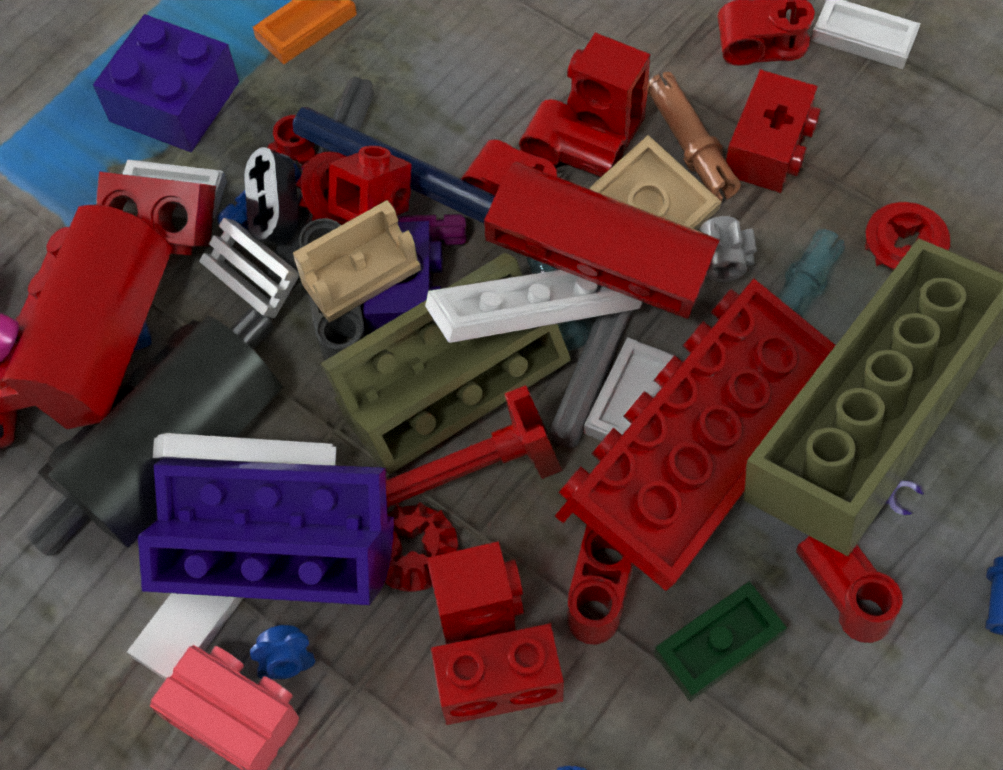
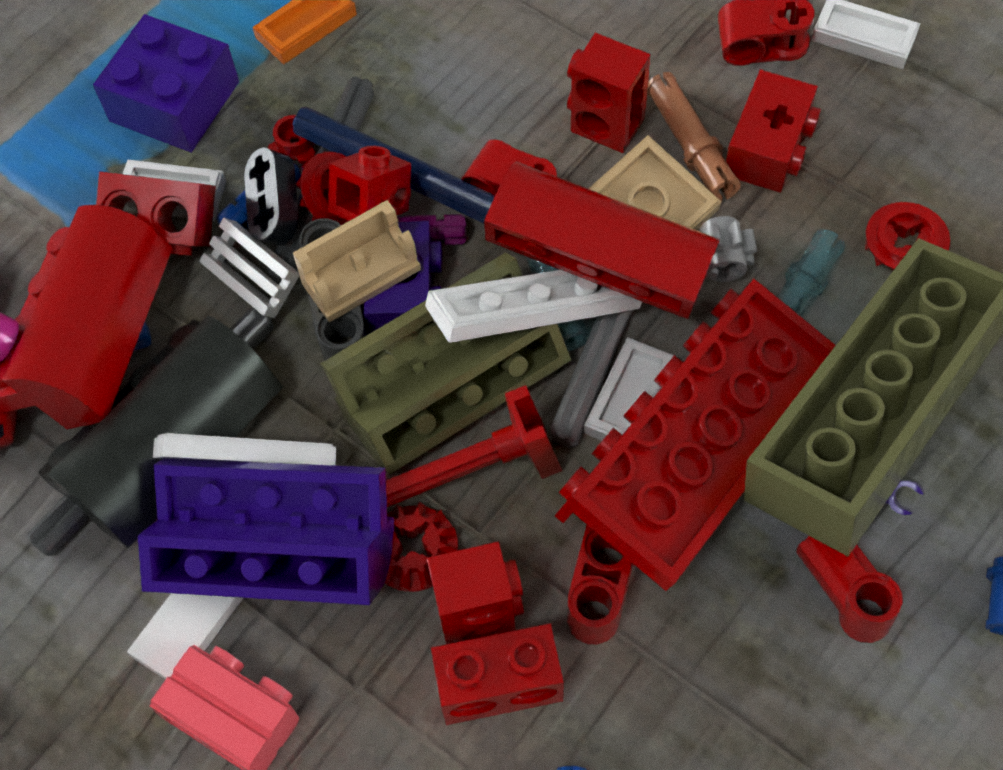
blue plate [250,625,315,679] -> none
red piece [519,99,627,177] -> none
dark green plate [654,581,787,702] -> none

